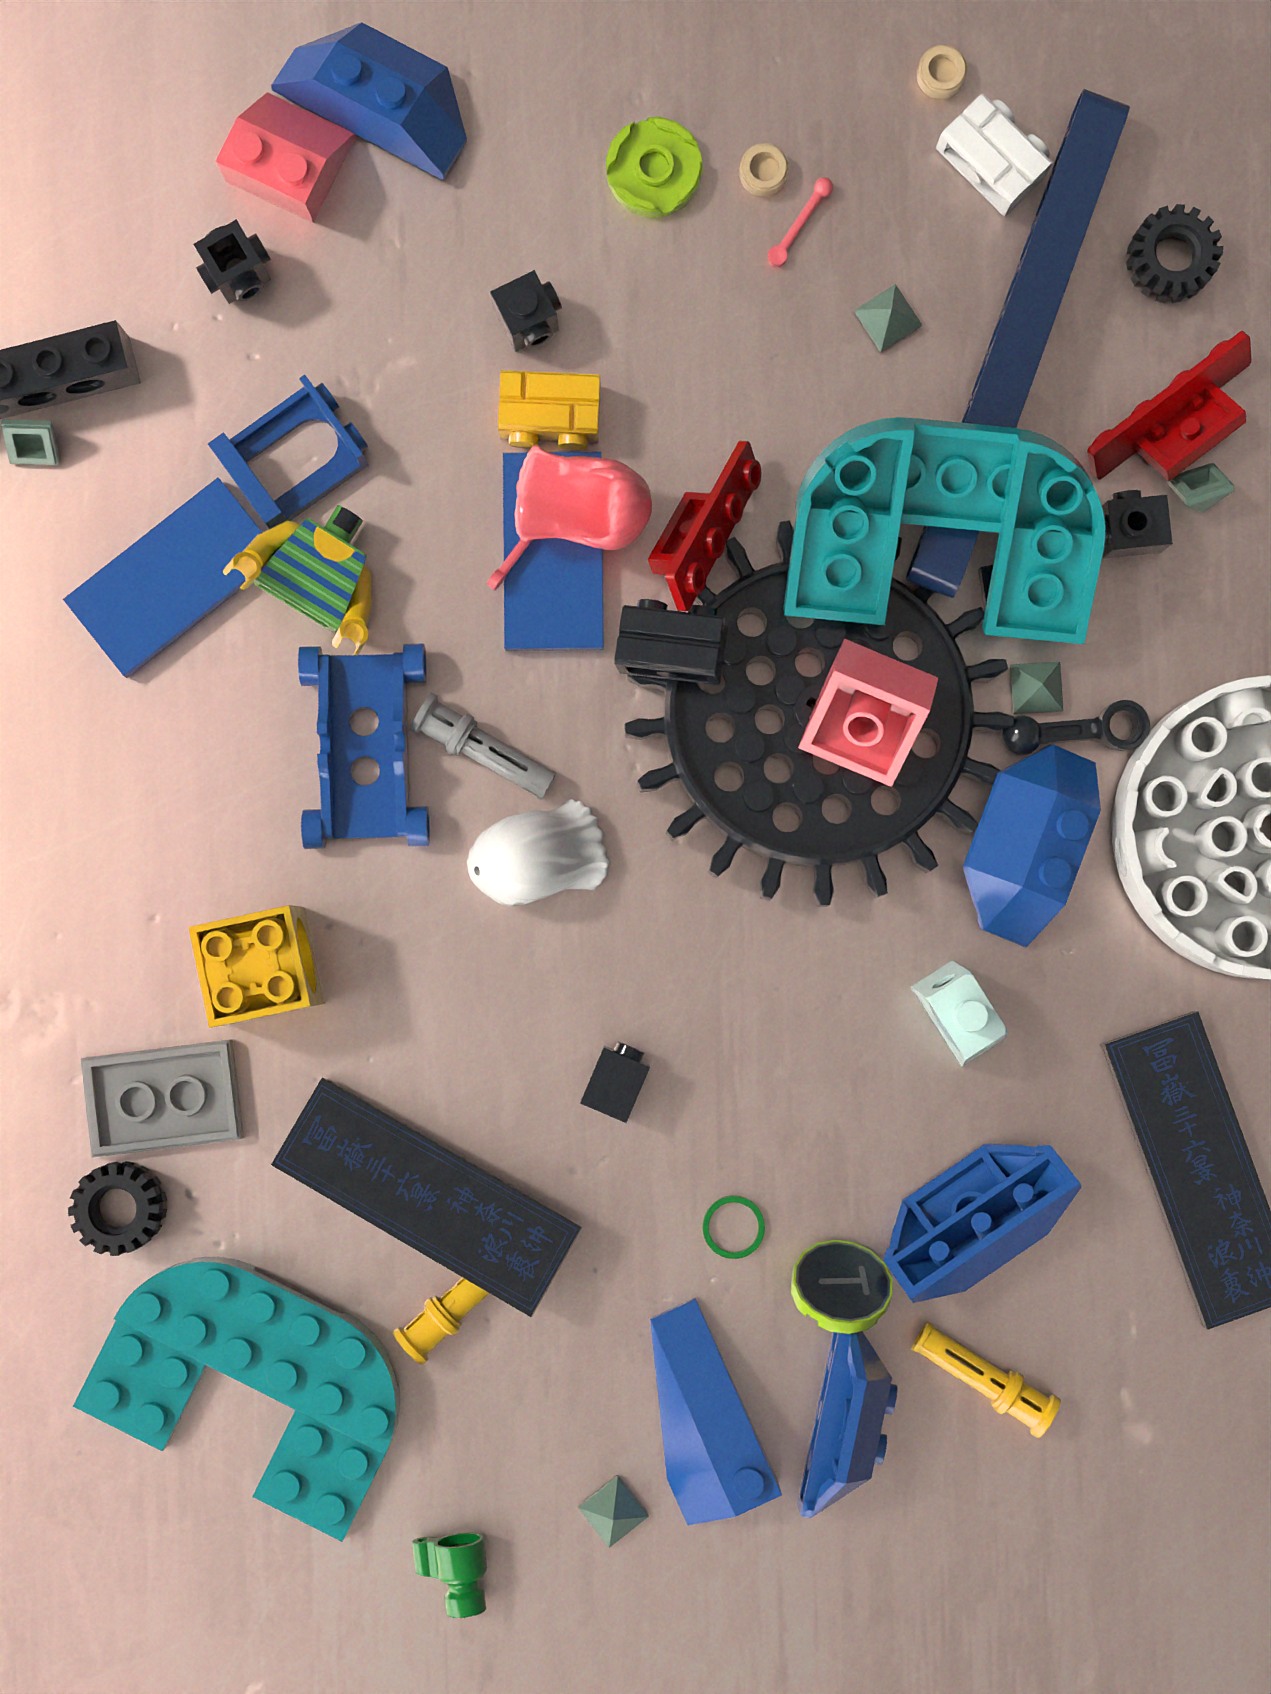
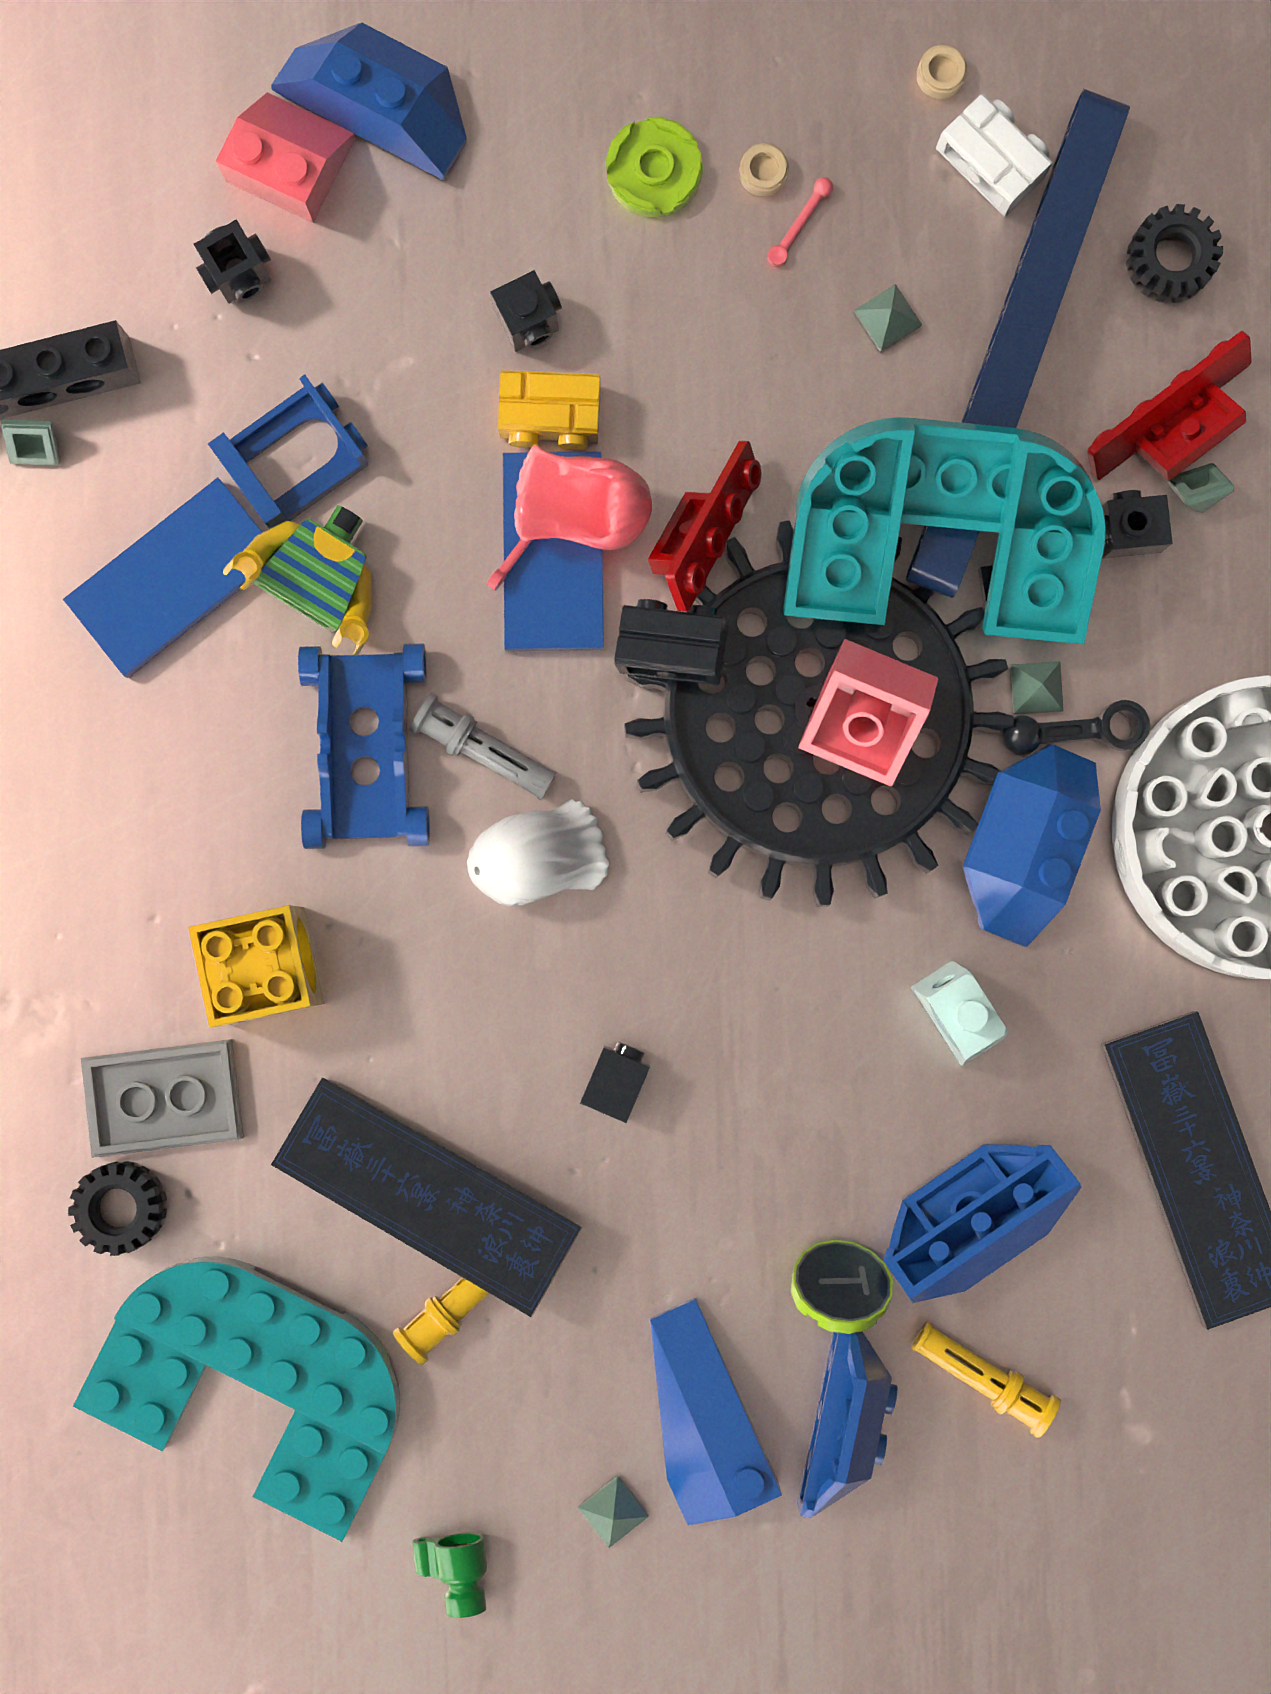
green piece [702,1195,765,1259] -> none

